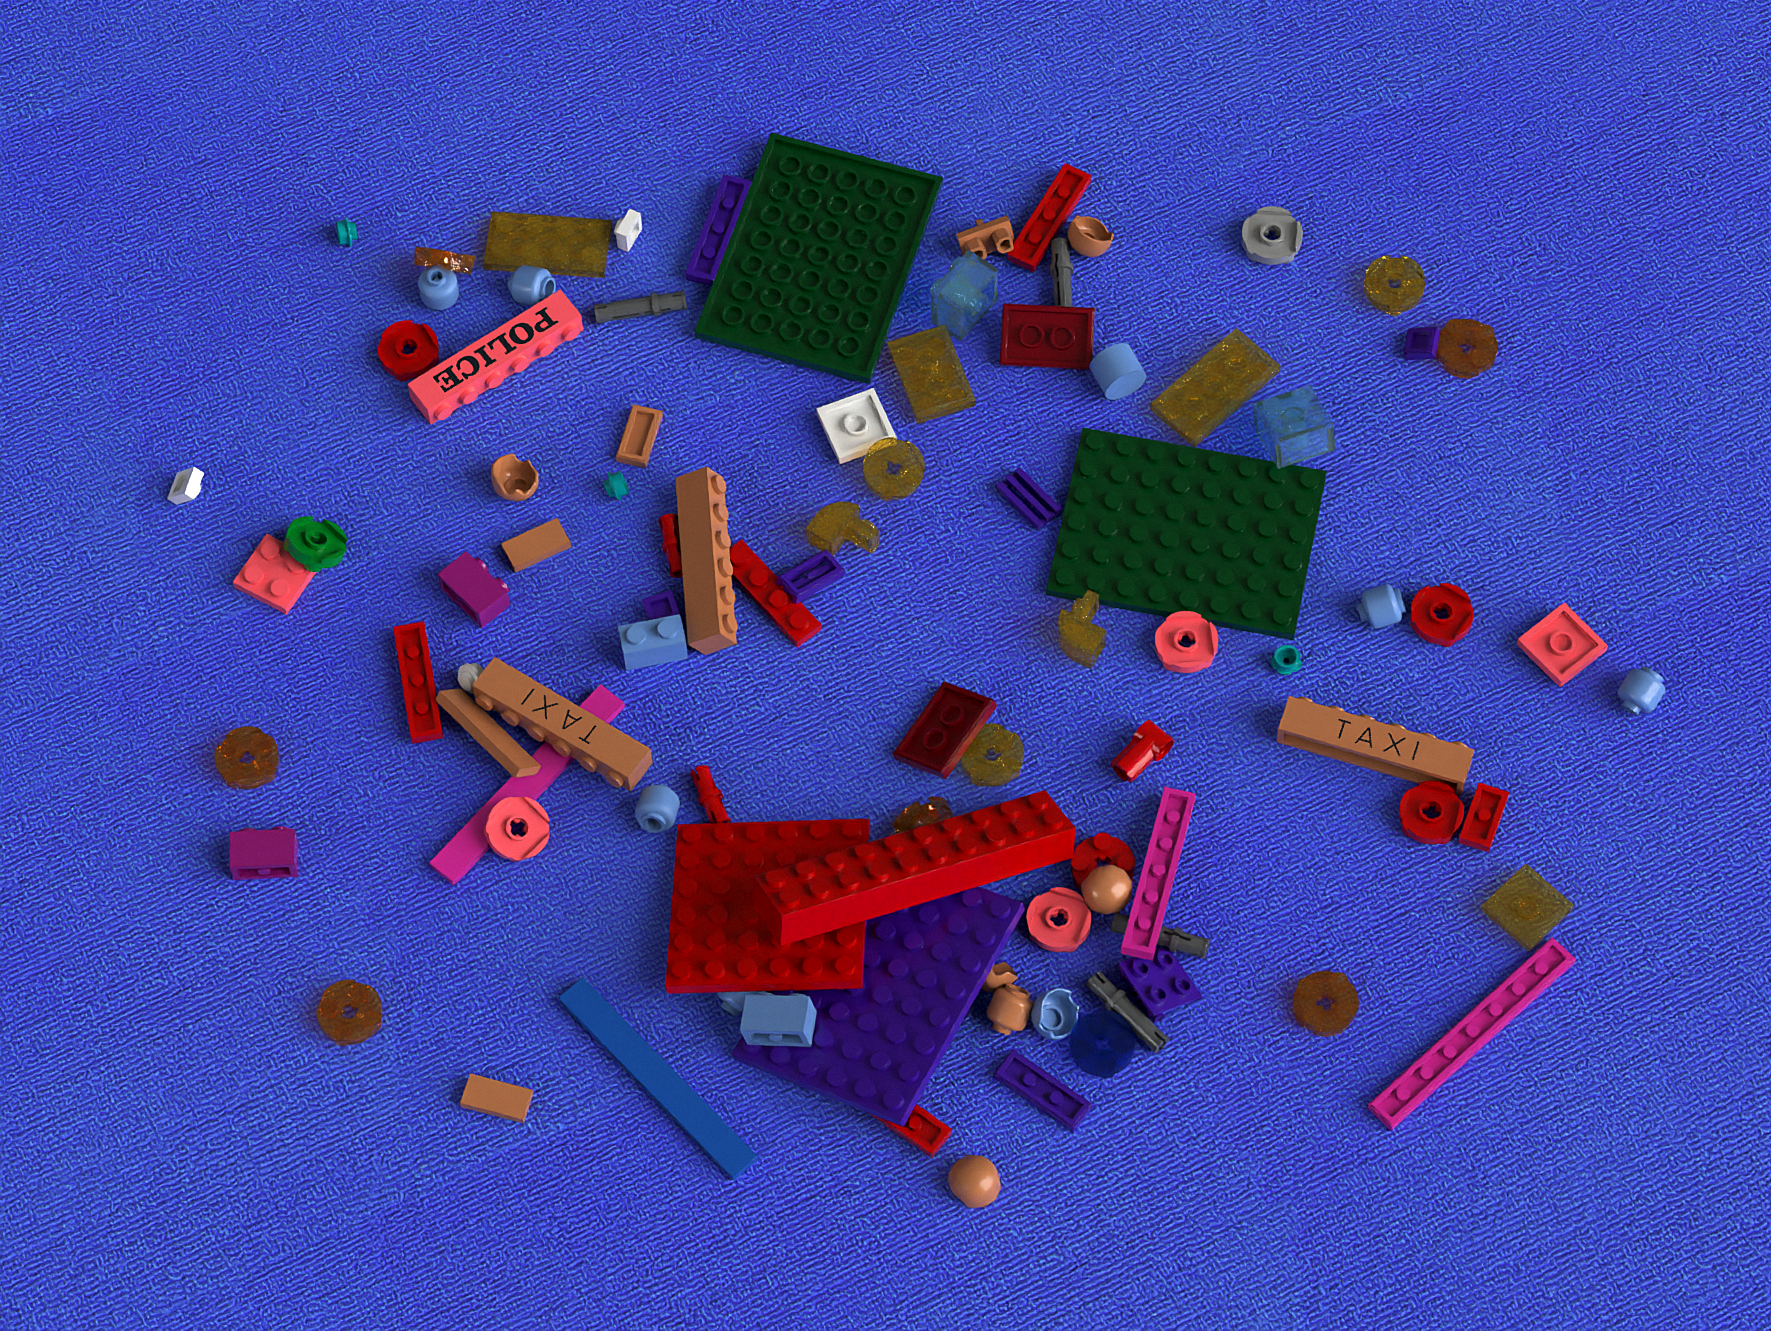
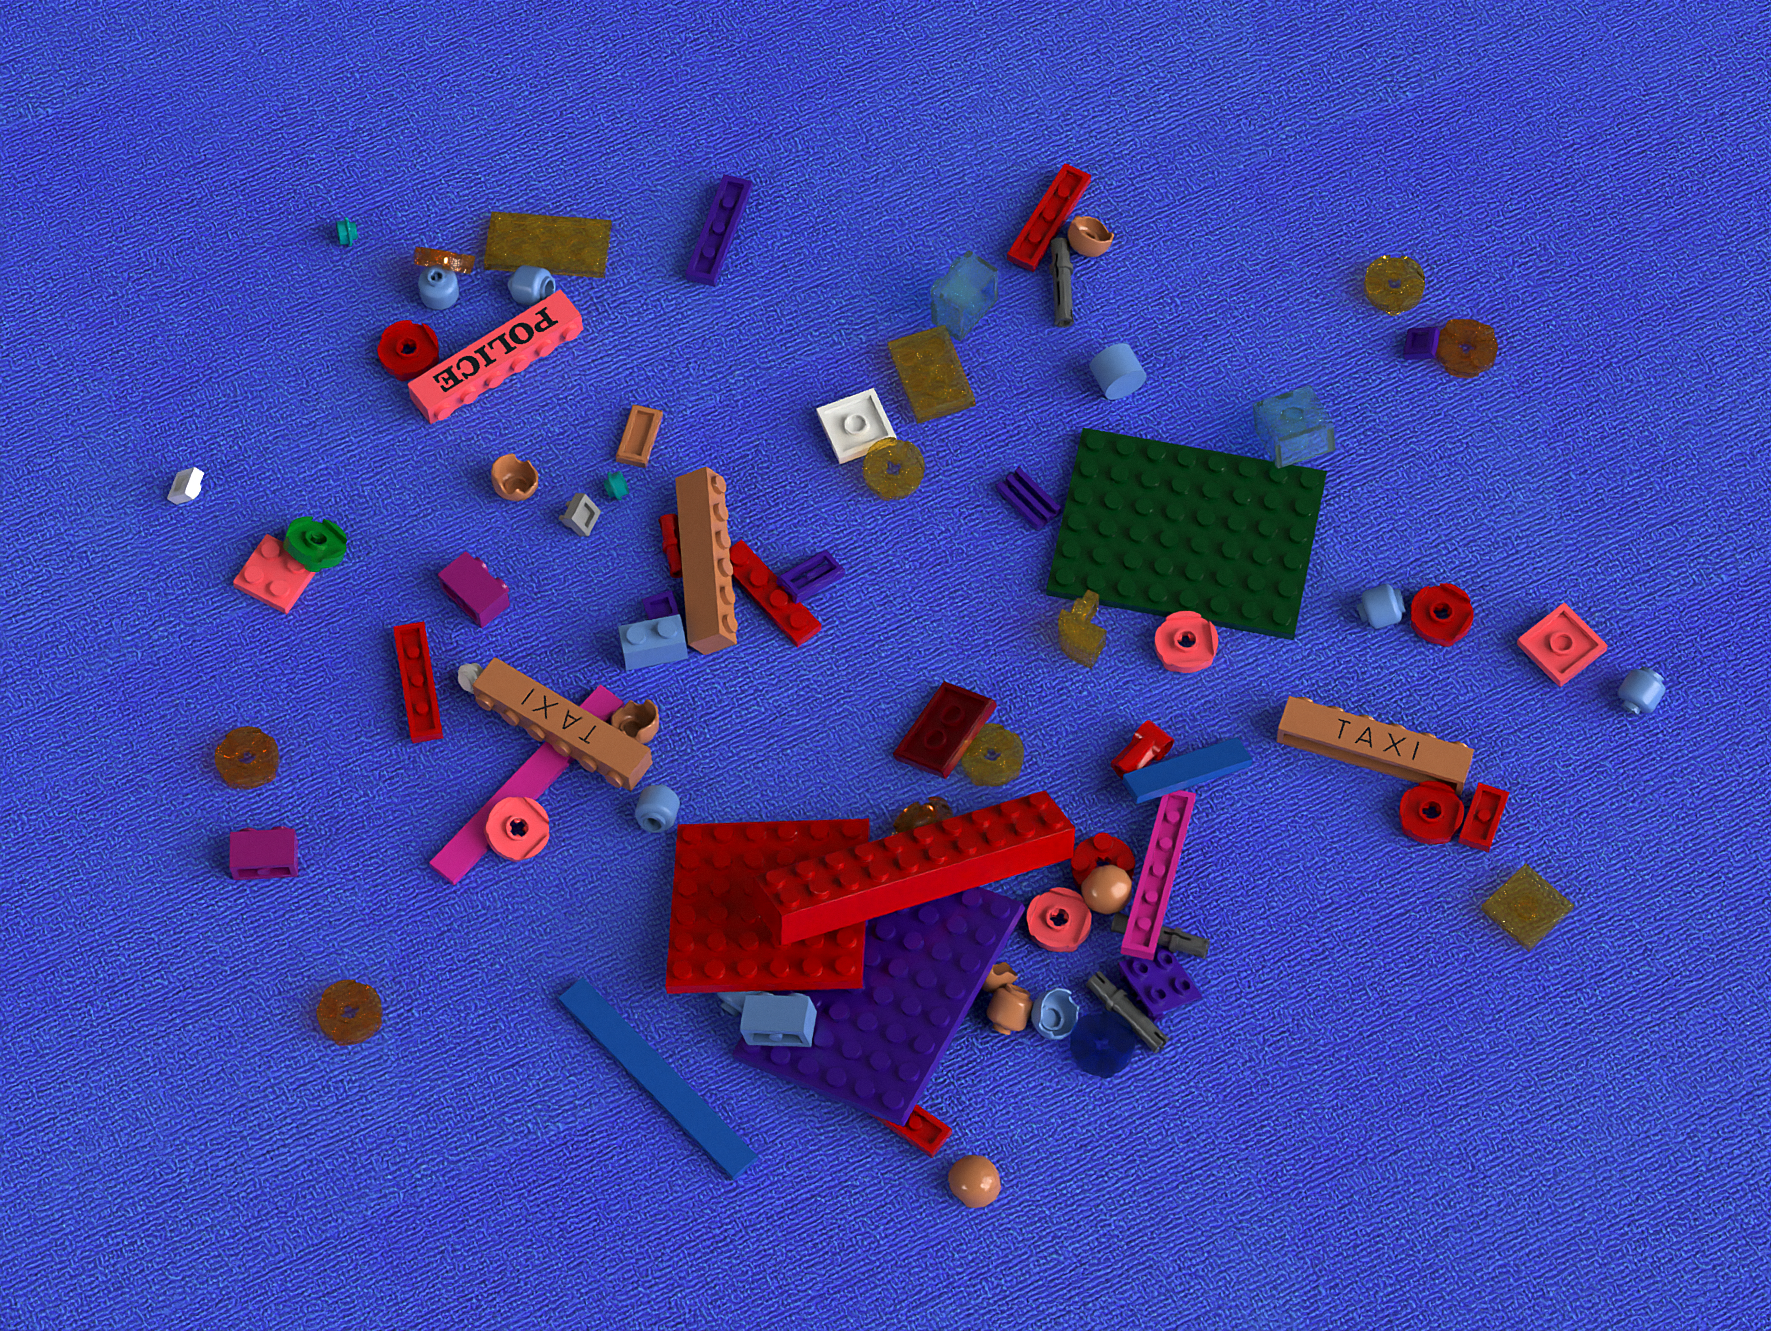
nougat tile [435,688,541,778] -> none
nougat tile [460,1073,534,1124] -> none
nougat tile [501,518,571,573] -> none
dark grey pin [594,290,687,324] -> none
white plate [614,209,642,252] -> none
red pin [690,765,731,825] -> none
dark green plate [695,133,943,384] -> none
clear yellow brick [806,502,879,557] -> none
nougat hips [956,215,1015,264] -> none
dark purple tile [993,1049,1093,1133] -> none
dark red tile [1000,303,1095,370] -> none
clear yellow plate [1150,328,1281,447] -> none
light grey plate [1241,206,1303,265] -> none
teal plate [1271,645,1302,675] -> none
clear orange plate [1292,971,1359,1037] -> none
dark pink tile [1367,937,1576,1131] -> none
none -> light grey tile [559,493,601,537]
none -> nougat hair [611,699,659,744]
none -> blue tile [1122,737,1252,804]

